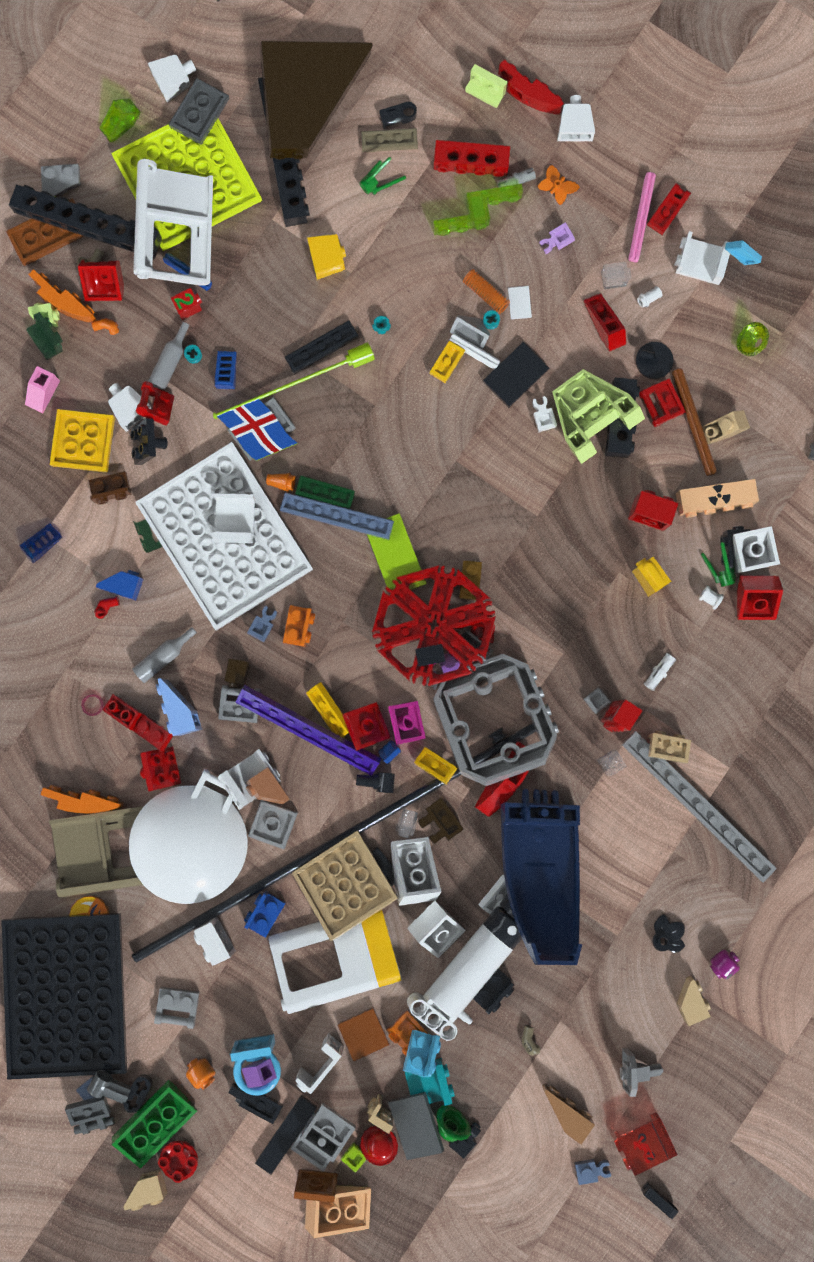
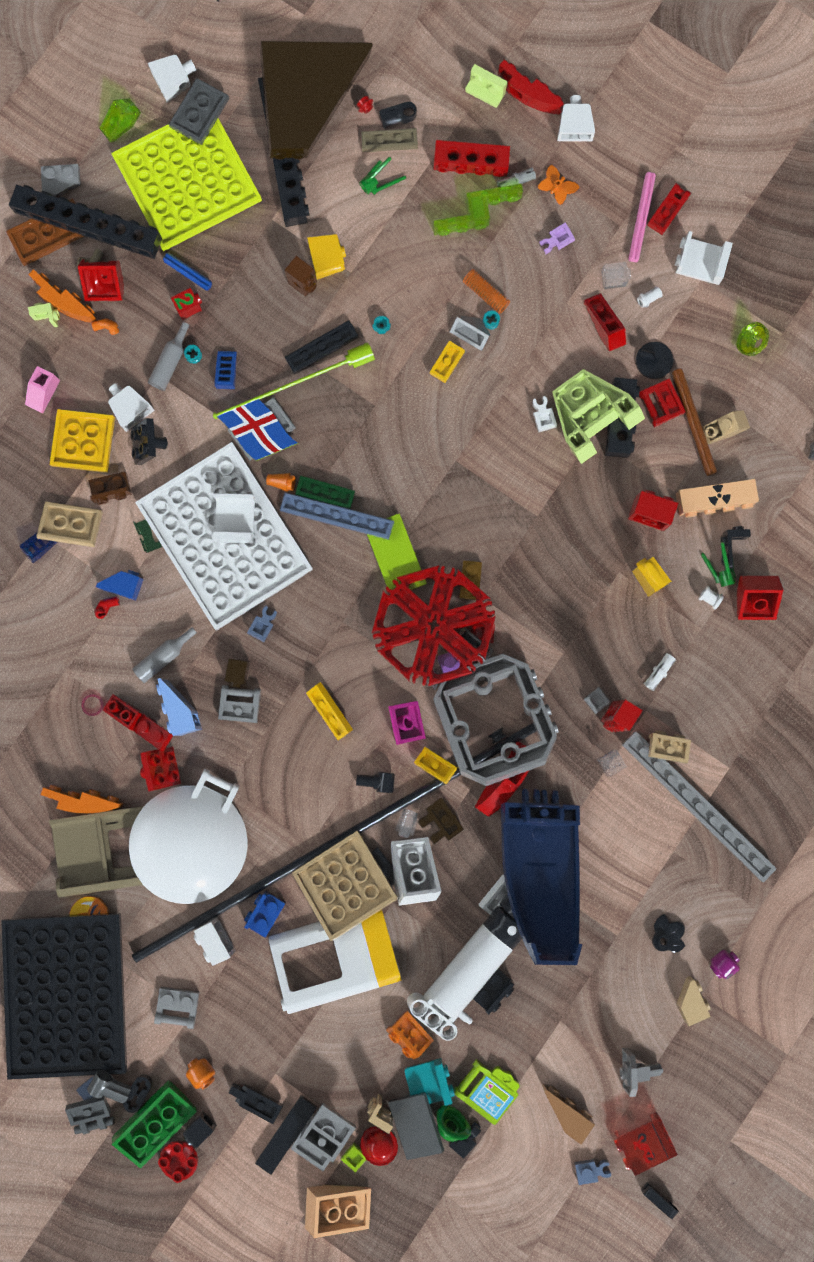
clear green bracket [26,312,63,360] -> none
tan slope [124,1169,167,1211] -> none
white piece [133,159,213,285] -> none
red plate [136,381,175,426] -> none
white panel [218,749,281,810] -> none
medium azure tile [230,1034,281,1095] -> none
dark purple plate [235,685,381,776] -> none
medium lavender brick [242,1058,277,1088] -> none
nougat slope [246,767,290,804] -> none
light grey tile [248,800,298,849] -> none
orange bracket [283,605,315,647] -> none
dark orange tile [294,1169,338,1203] -> none
white panel [295,1034,344,1094] -> none
dark orange tile [338,1007,389,1062] -> none
red plate [342,702,391,751] -> none
blue slope [378,740,401,764] -> none
medium azure bracket [403,1030,441,1077] -> none
white slope [407,901,466,958] -> none
black piece [415,644,445,667] -> none
white axle [449,334,500,369] -> none
black tile [483,342,549,408] -> none
white sticker [508,286,532,319] -> none
dark tan arm [521,1025,540,1056] -> none
medium azure tile [725,240,762,265] -> none
white slope [732,526,780,574] -> none
none -> tan tile [36,501,103,547]
none -> black brick [183,1111,217,1149]
none -> reddish brown brick [285,256,317,297]
none -> red plate [356,96,373,114]
none -> piece [453,1059,519,1125]

